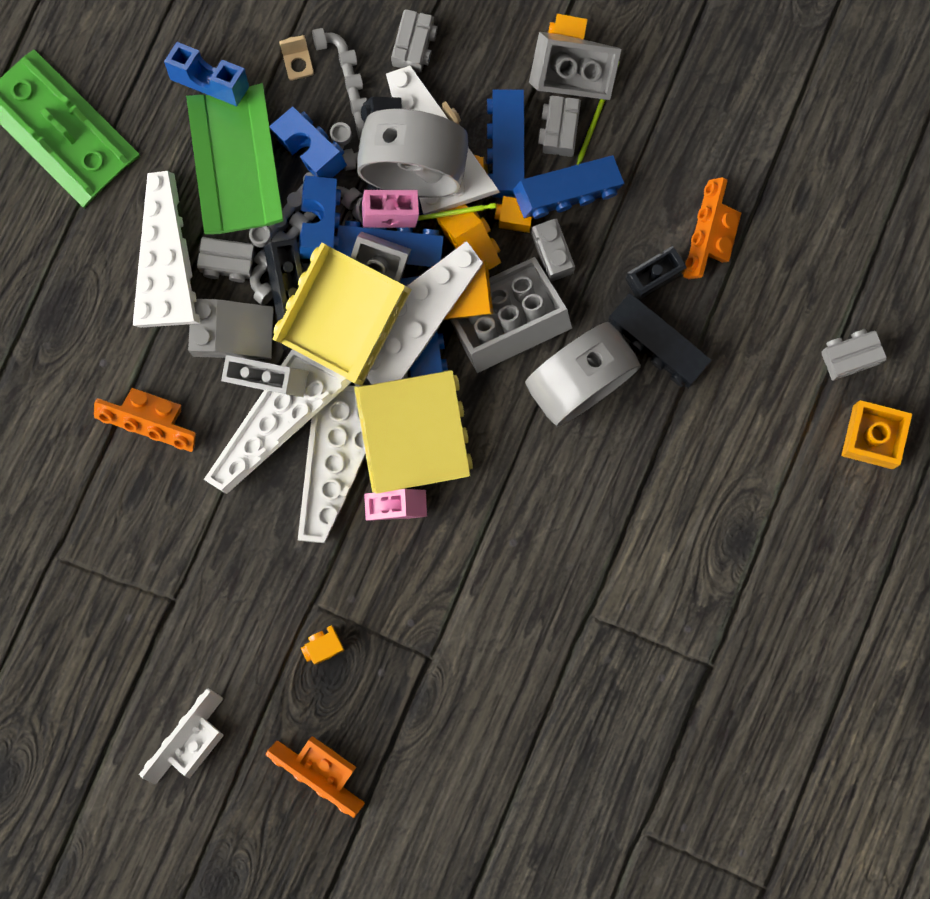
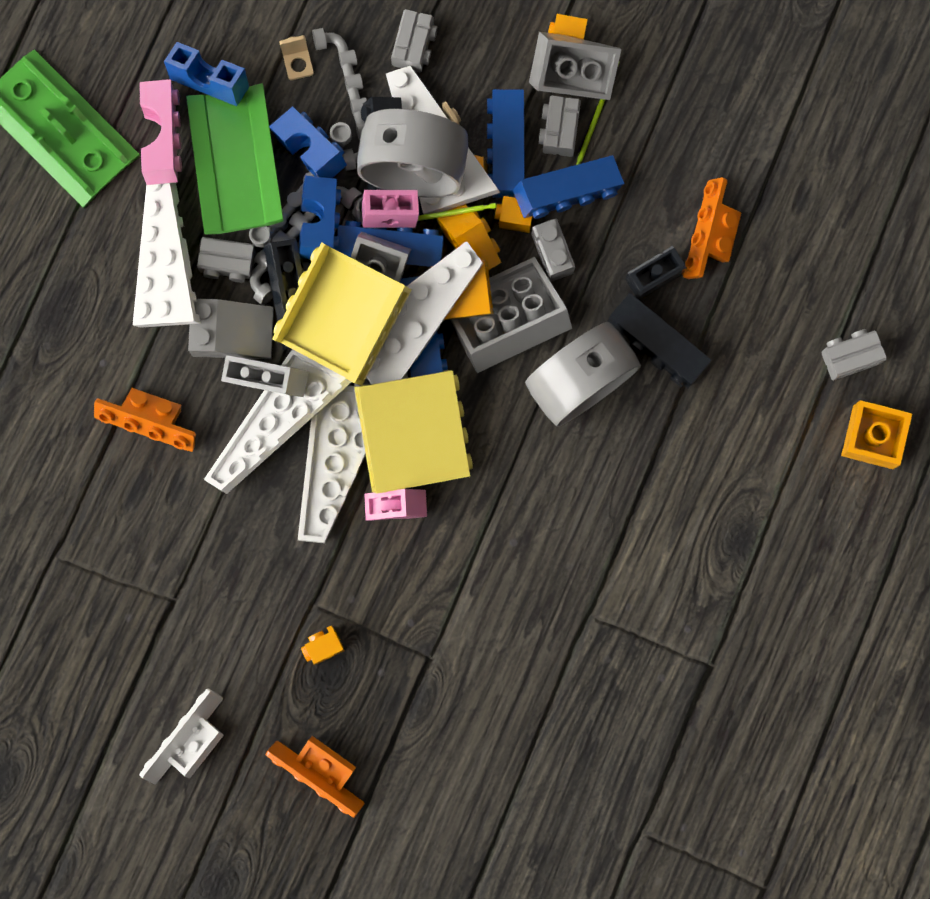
none -> bright pink arch [140,79,182,185]

